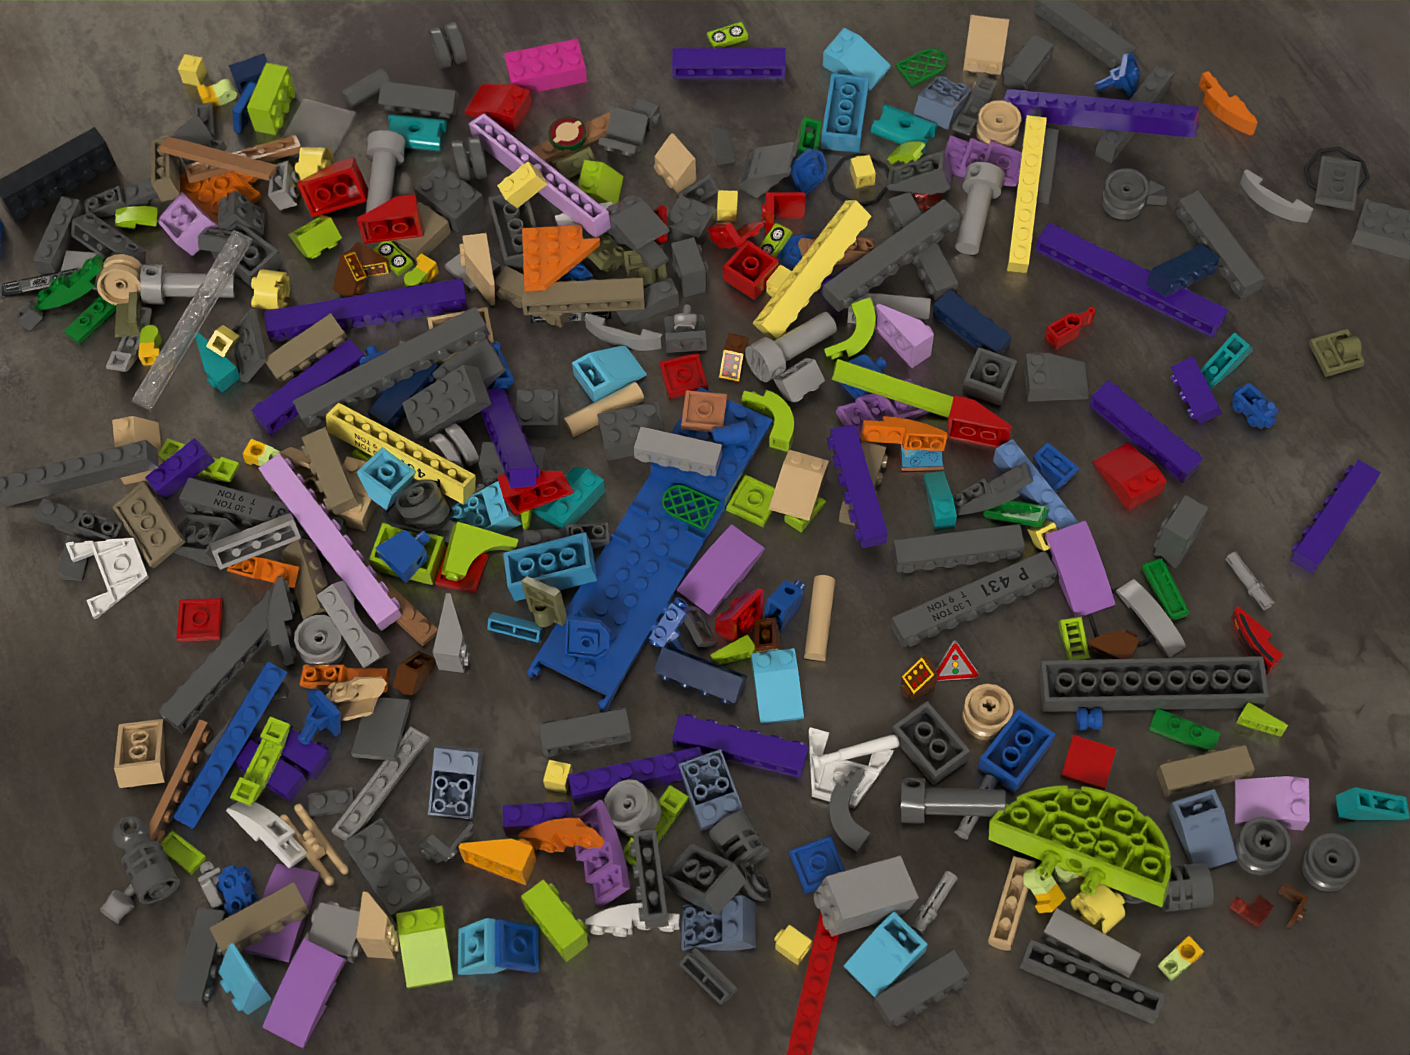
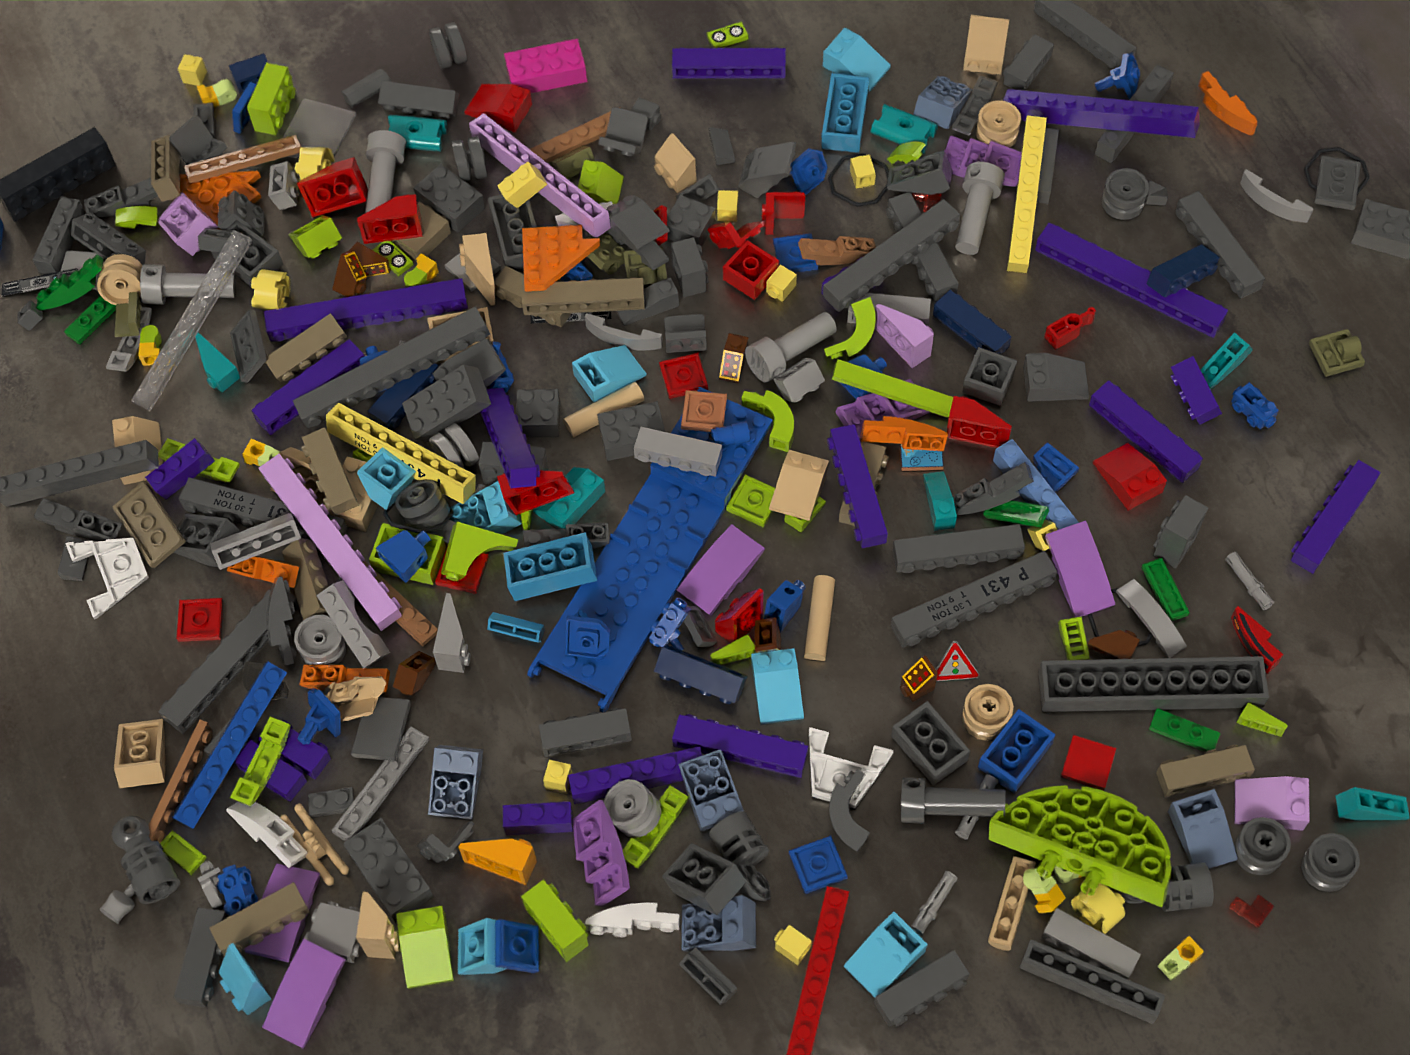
medium nougat tile [159,136,277,181] -> none
light yellow brick [206,325,240,357] -> none
orange slope [518,818,605,853] -> none
olive plate [521,576,567,627] -> none
tile [548,116,587,151] -> none
dark grey brick [630,829,669,929] -> none
green window [662,485,720,531] -> none
light grey piece [674,304,697,332] -> none
light yellow brick [752,200,871,340] -> none
tile [759,223,793,258] -> none
green brick [792,117,822,161] -> none
white piece [811,734,900,769] -> none
light grey brick [814,856,919,936] -> none
green window [896,48,947,86] -> none
blue wheel [1077,708,1103,730] -> none
reddish brown bracket [1278,883,1309,929] -> none

